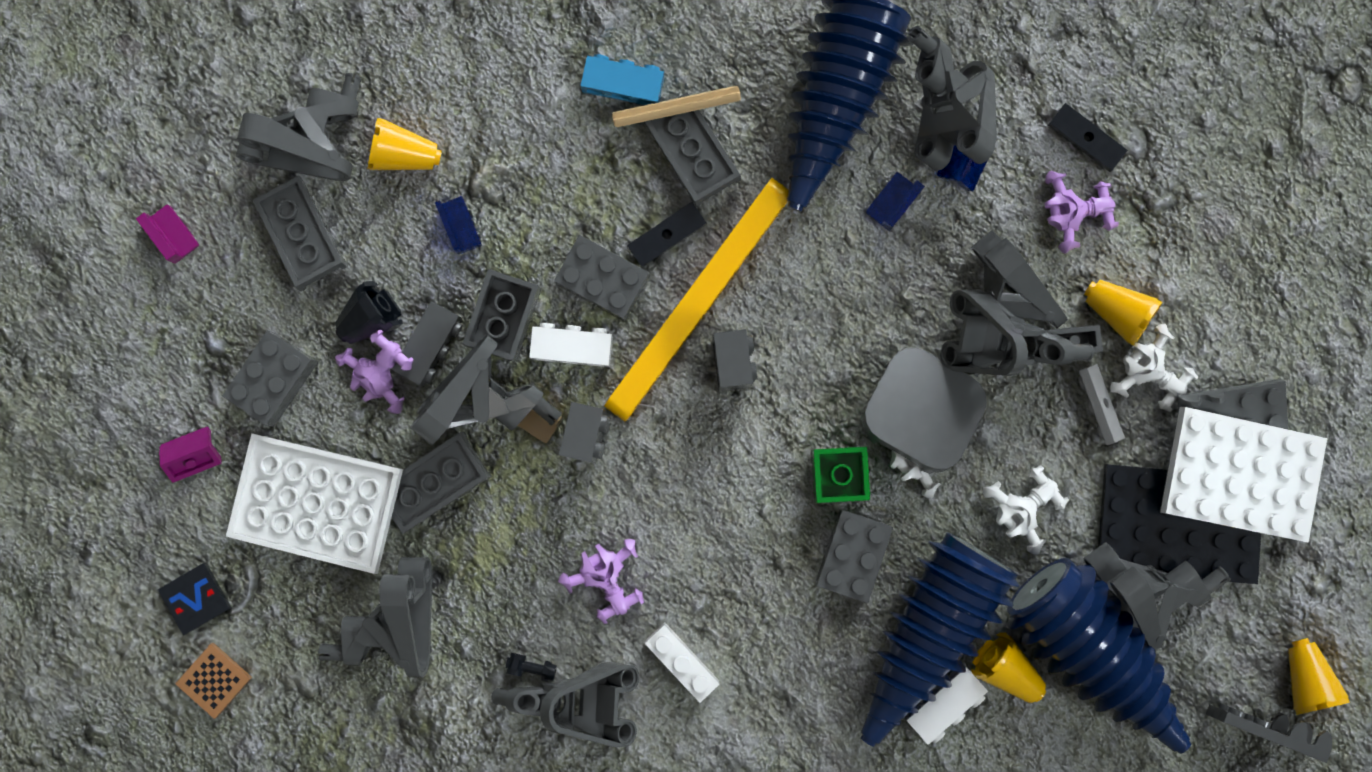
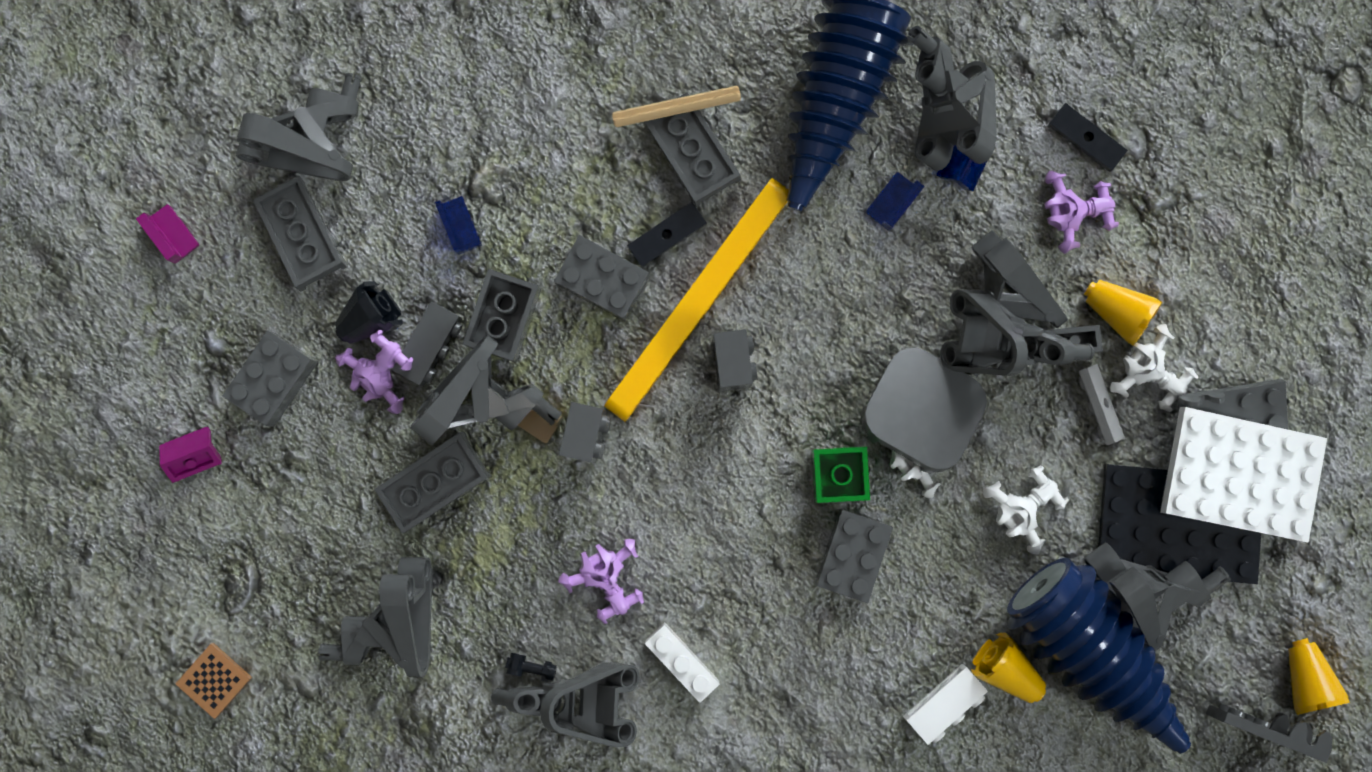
black tile [158,562,232,636] -> none
white plate [226,433,403,574] -> none
yellow cone [367,118,442,170] -> none
white brick [529,323,613,367] -> none
dark azure brick [581,54,664,105] -> none
dark blue cone [861,532,1020,747] -> none

